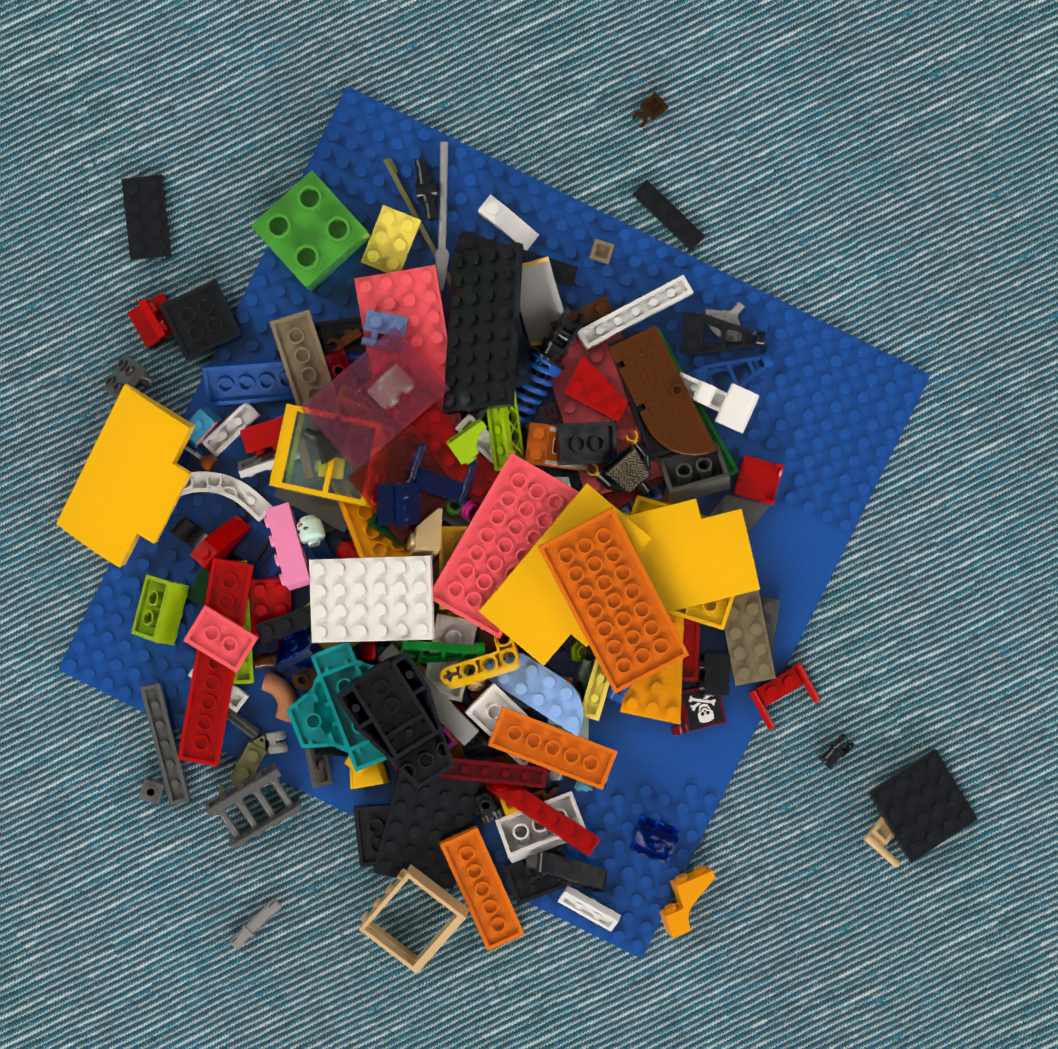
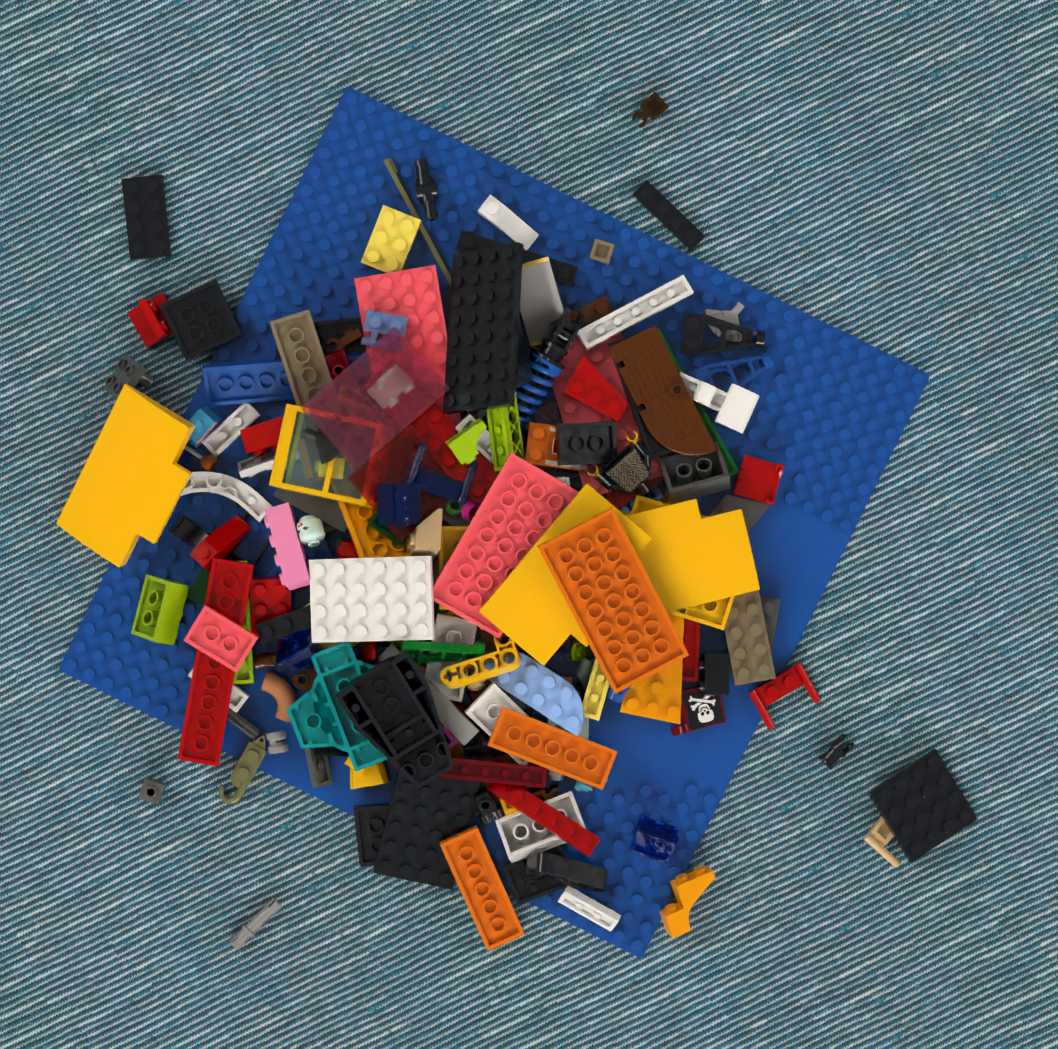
dark grey plate [140,682,191,805] -> none
dark grey fence [206,762,302,849] -> none
bright green brick [251,170,371,292] -> none
tan window [359,864,469,974] -> none
light grey piece [435,142,449,291] -> none

